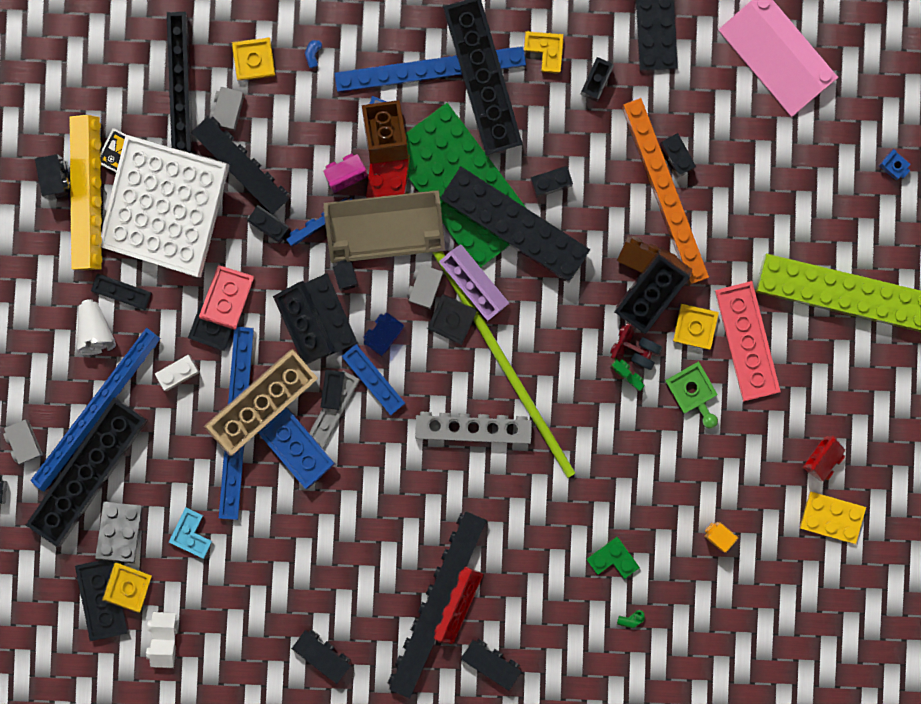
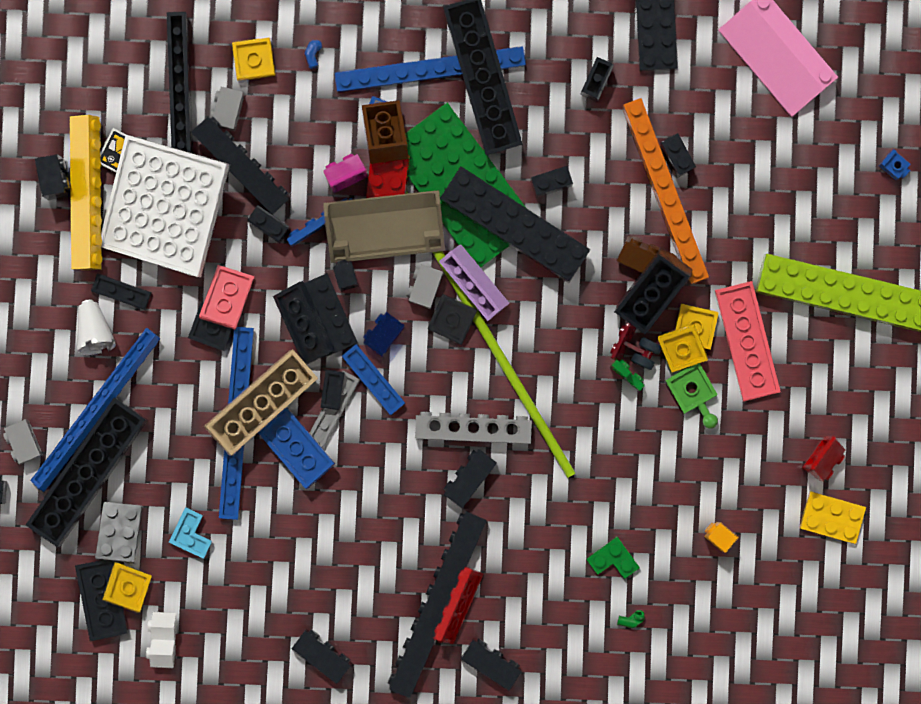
white brick [155,355,200,391] -> none
yellow plate [524,31,563,73] -> none
none -> black brick [443,449,497,508]
none -> yellow plate [658,324,708,372]

